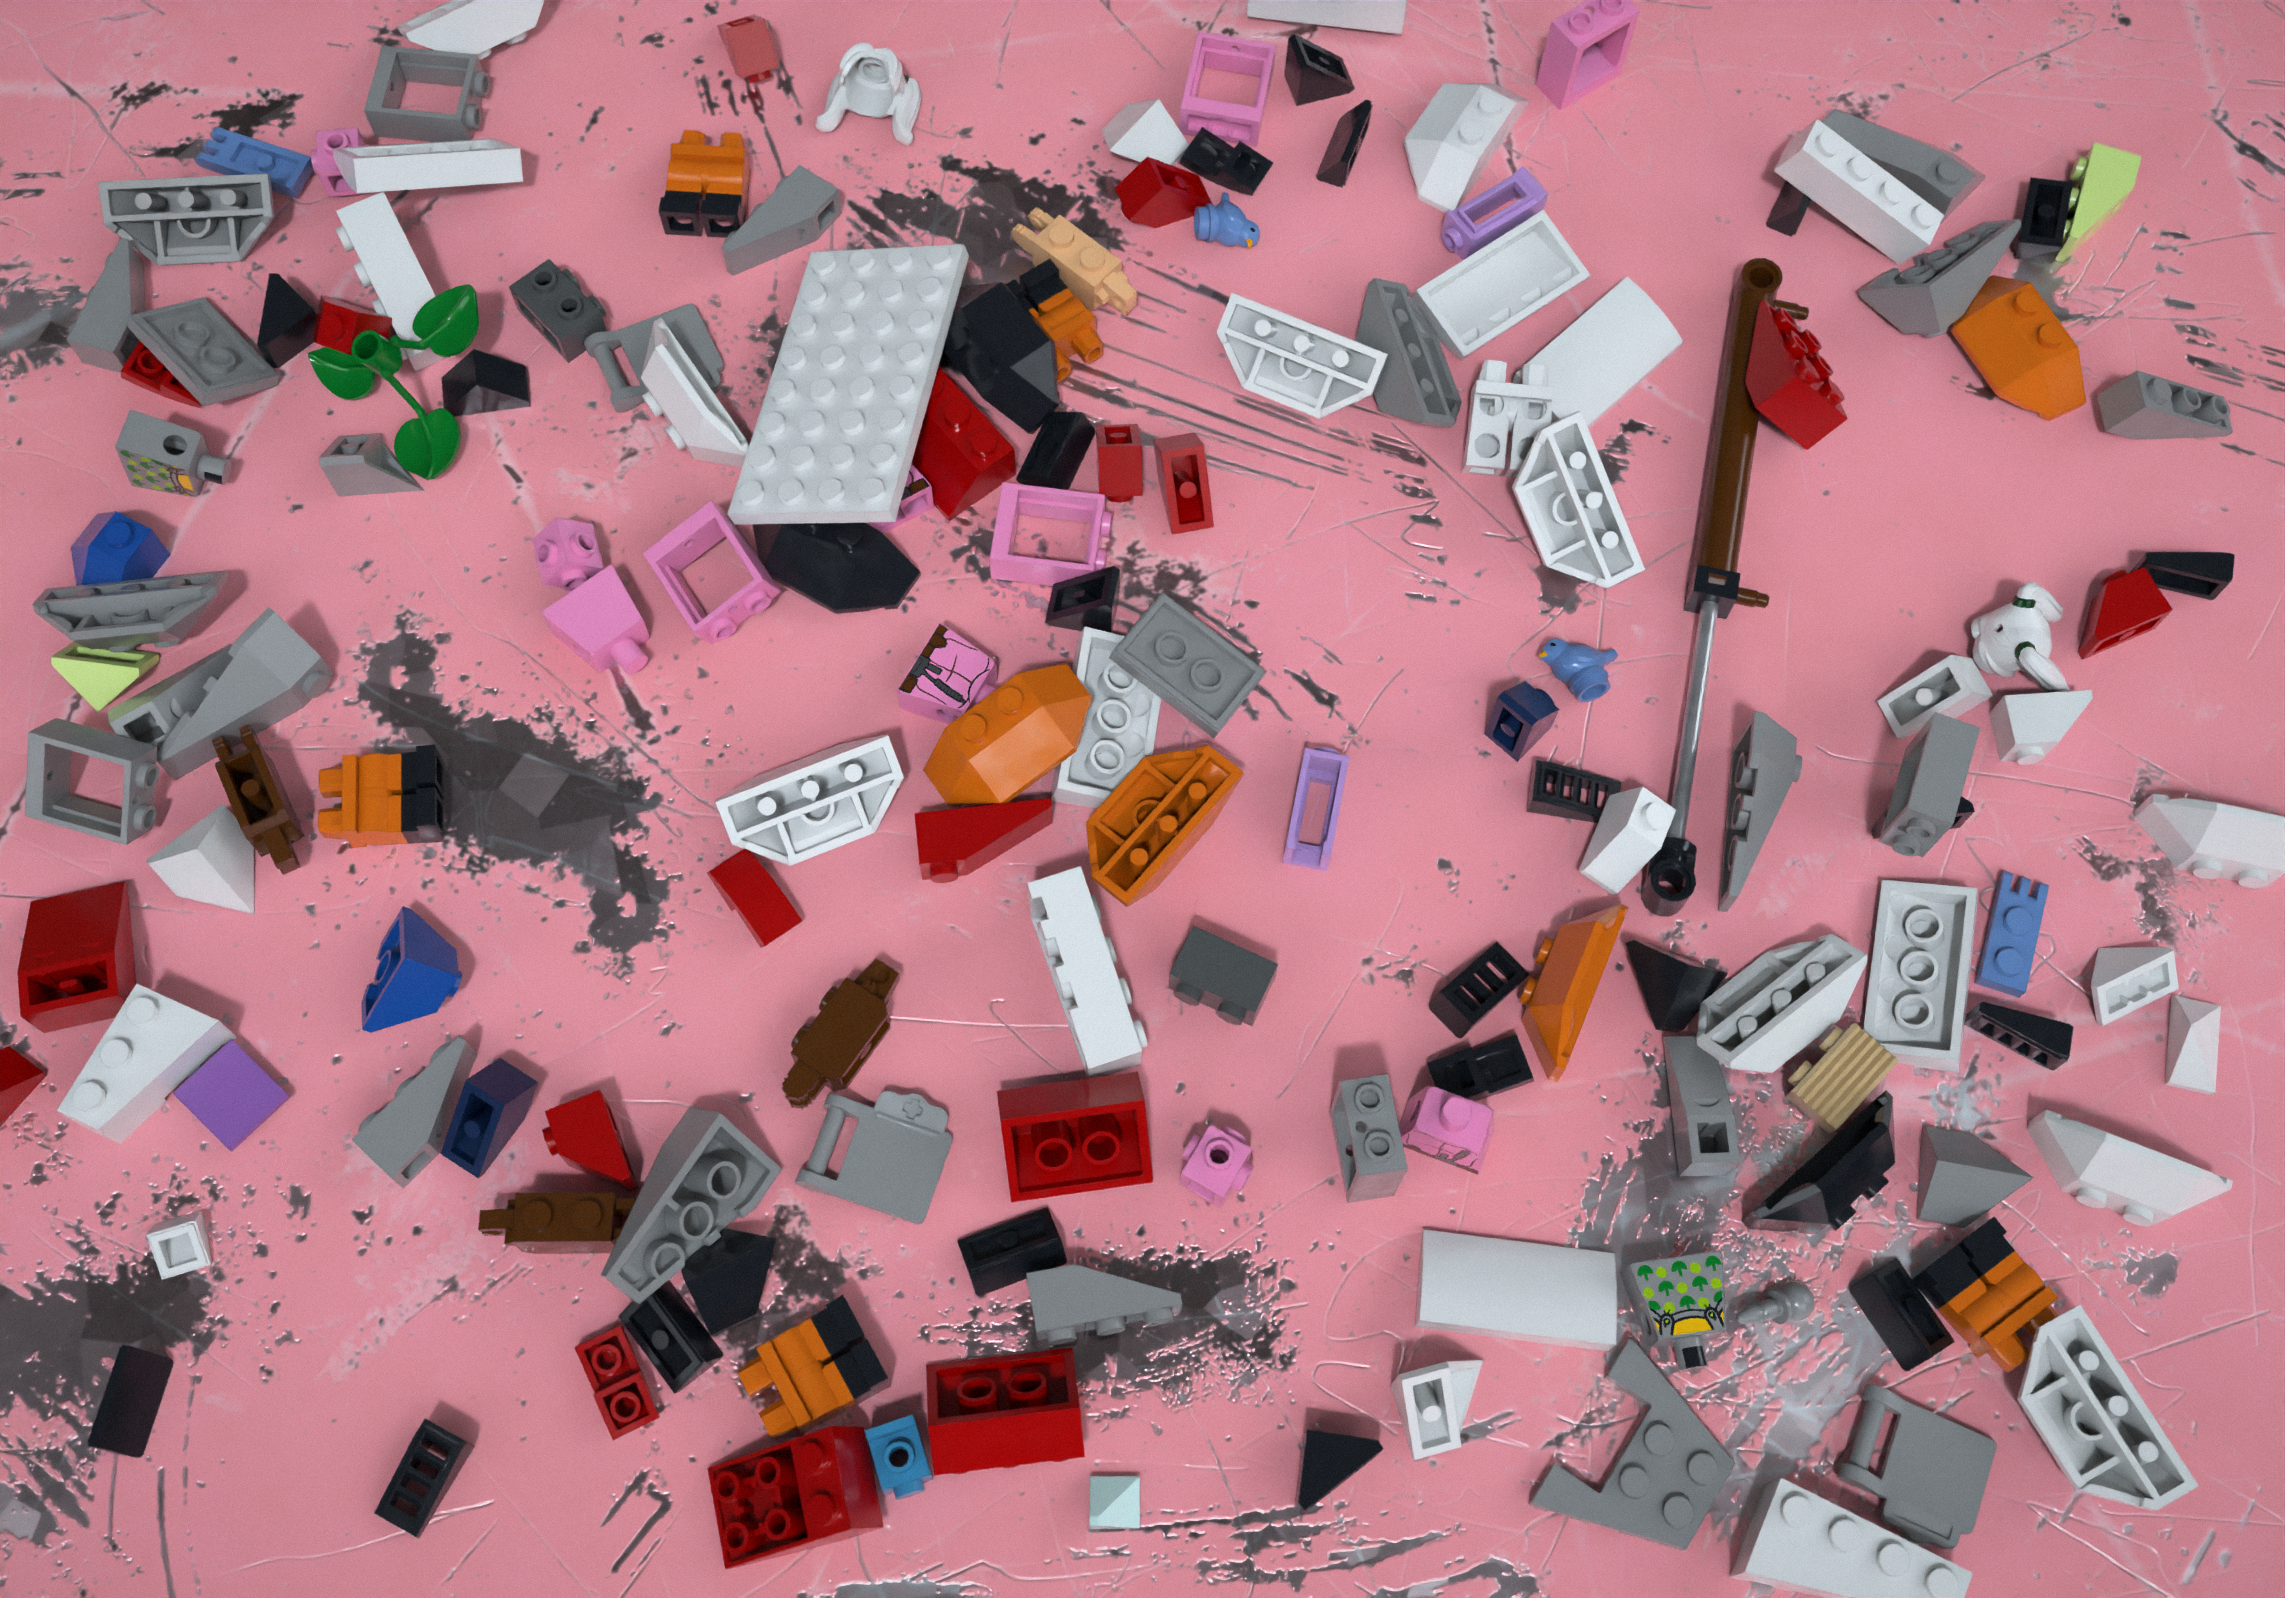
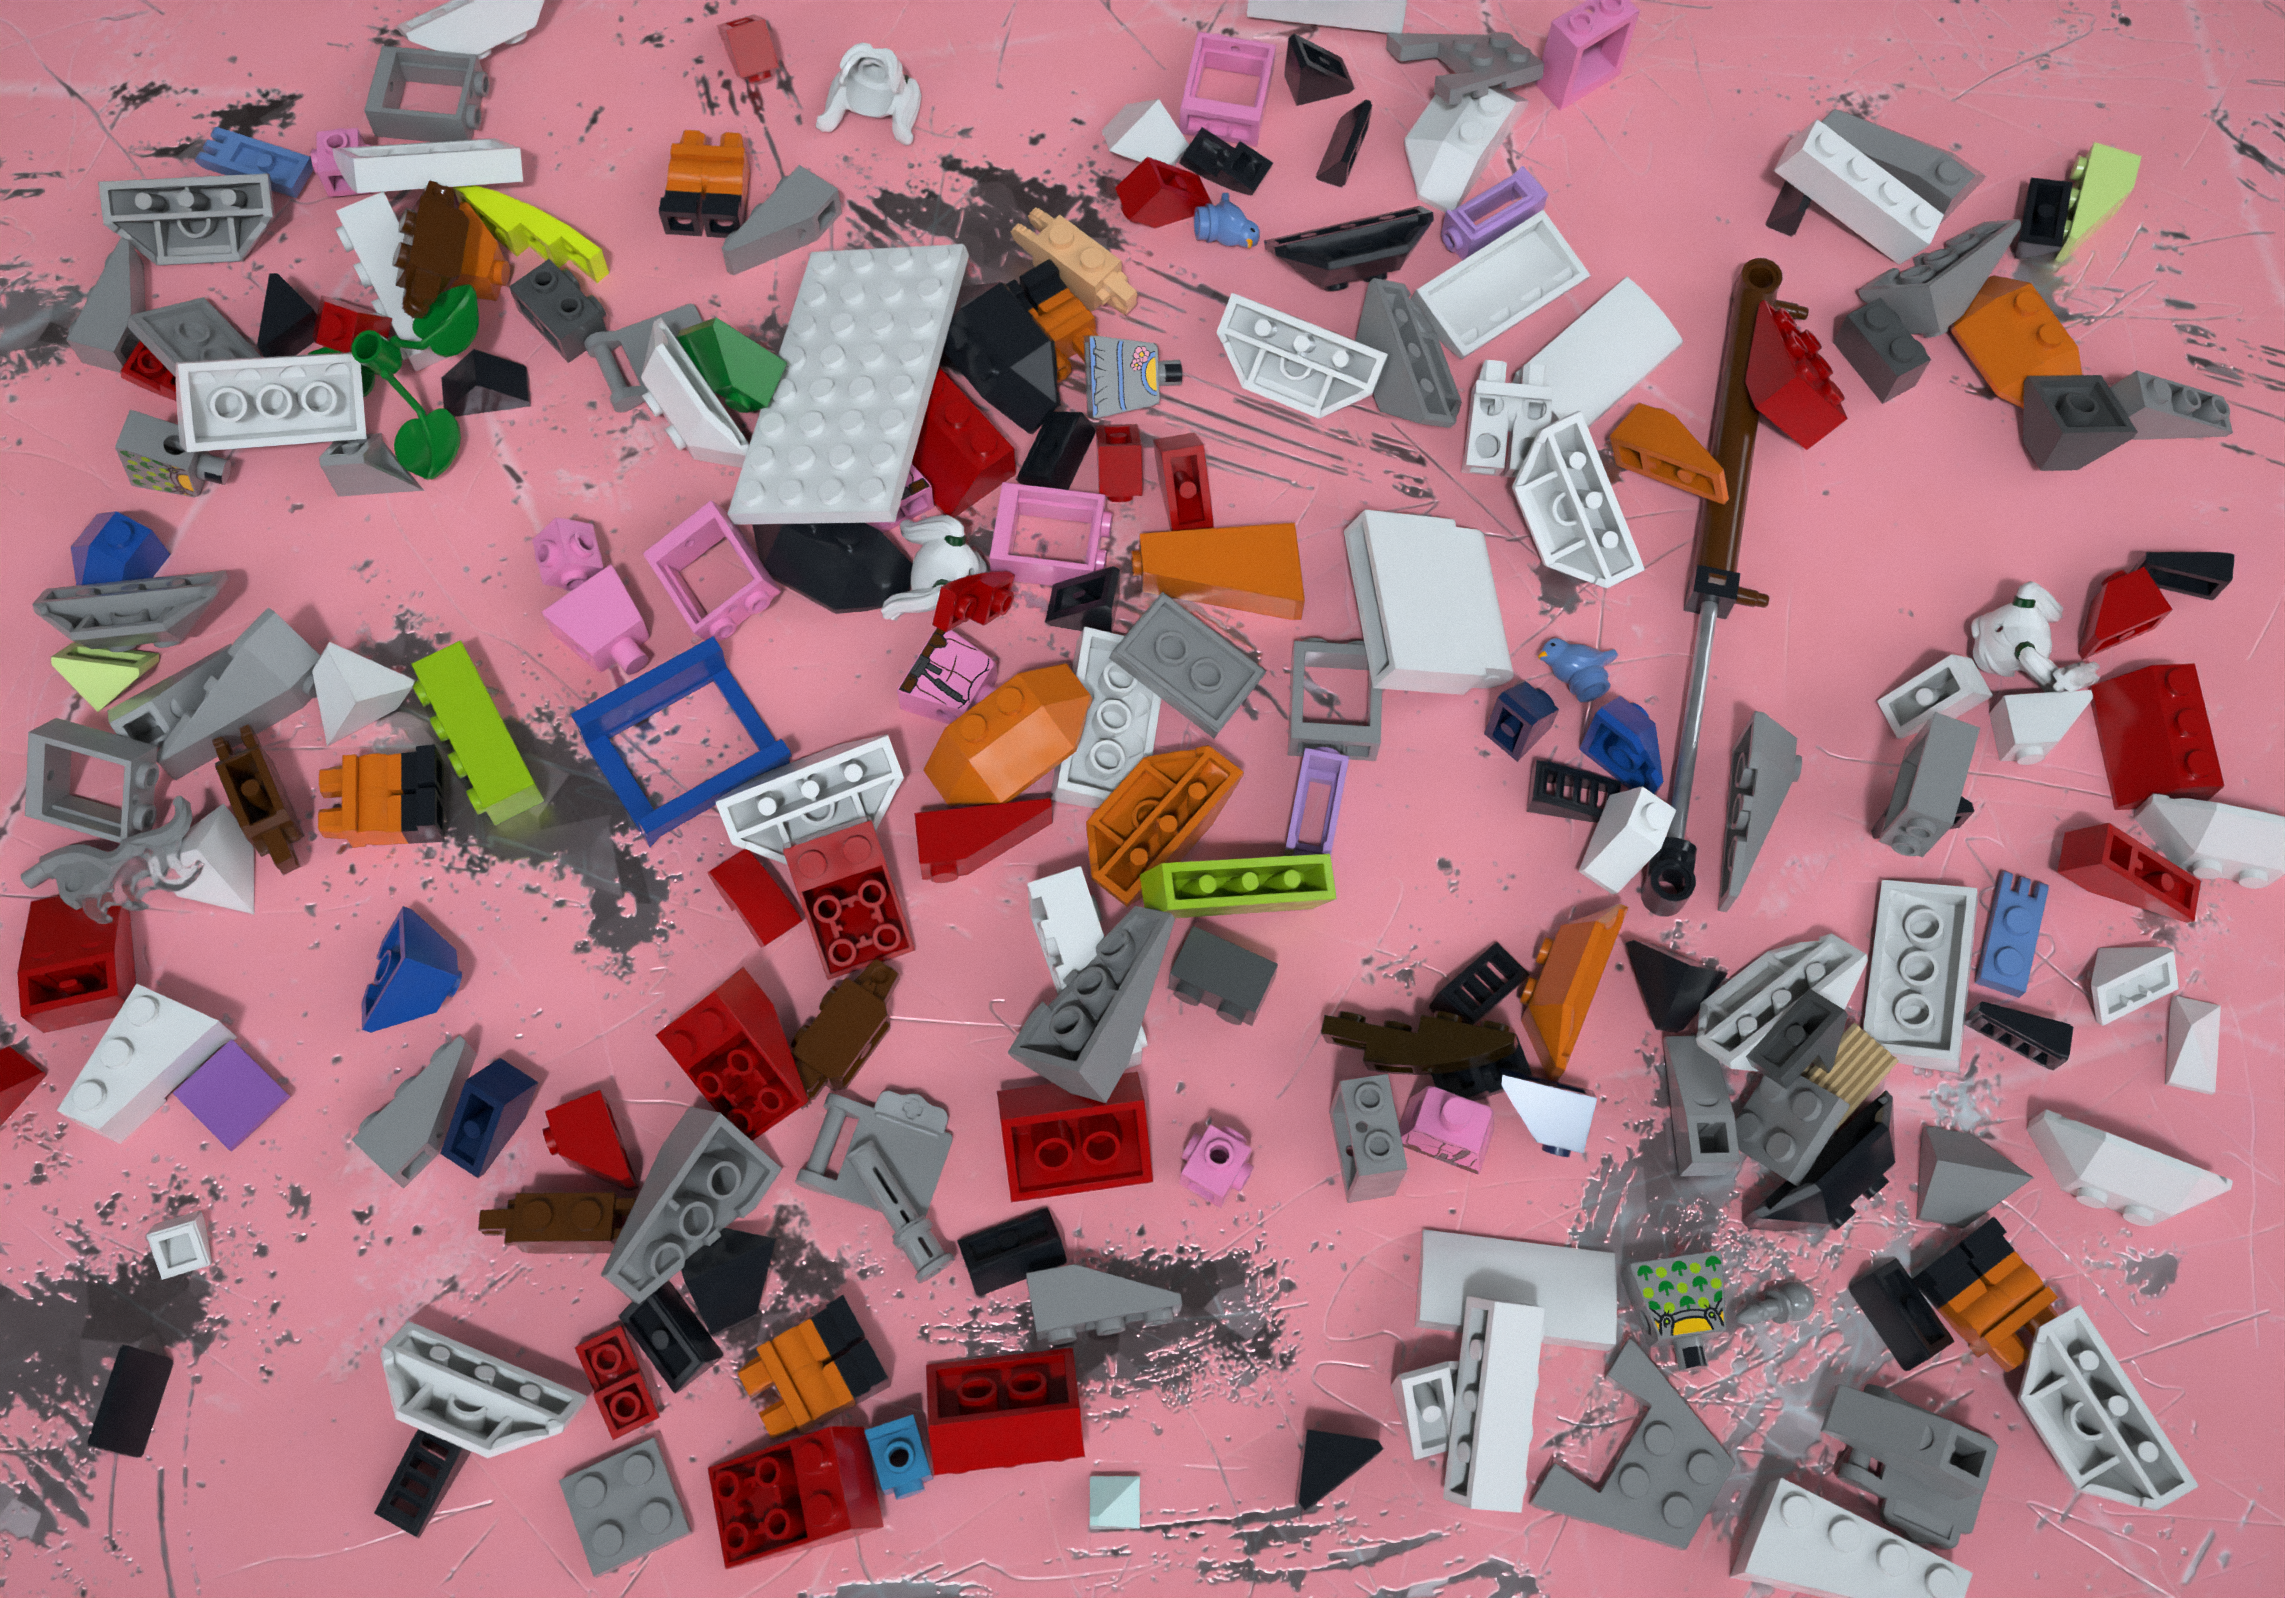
none -> piece [21,796,204,924]
none -> white slope [176,352,367,452]
none -> white slope [312,642,415,747]
none -> white wedge [380,1321,587,1458]
none -> reddish brown hinge [392,180,469,319]
none -> lime brick [411,640,544,826]
none -> orange slope [450,202,510,301]
none -> neon yellow slope [453,185,609,283]
none -> light grey plate [559,1437,693,1578]
none -> blue piece [571,636,792,848]
none -> red slope [655,967,809,1141]
none -> green slope [676,317,787,413]
none -> red slope [783,815,915,980]
none -> light grey pin [846,1141,955,1284]
none -> white hair [881,515,989,621]
none -> red slope [932,571,1015,632]
none -> light grey wedge [1008,906,1175,1103]
none -> light grey torso [1084,335,1182,418]
none -> orange slope [1131,523,1305,620]
none -> lime brick [1140,854,1337,918]
none -> black wedge [1264,206,1434,291]
none -> light grey window [1287,638,1382,761]
none -> dark brown slope [1321,1011,1518,1075]
none -> white piece [1344,509,1514,695]
none -> light grey wing [1386,32,1544,105]
none -> white brick [1443,1296,1545,1513]
none -> slope [1498,1068,1597,1157]
none -> blue slope [1579,696,1664,795]
none -> orange slope [1610,402,1729,505]
none -> light grey plate [1735,1075,1850,1187]
none -> dark grey slope [1746,988,1848,1089]
none -> light grey slope [1821,1384,1999,1500]
none -> dark grey brick [1833,297,1931,404]
none -> dark grey slope [2023,375,2138,471]
none -> white axle [2053,661,2100,693]
none -> red slope [2057,823,2201,923]
none -> red slope [2088,663,2225,810]

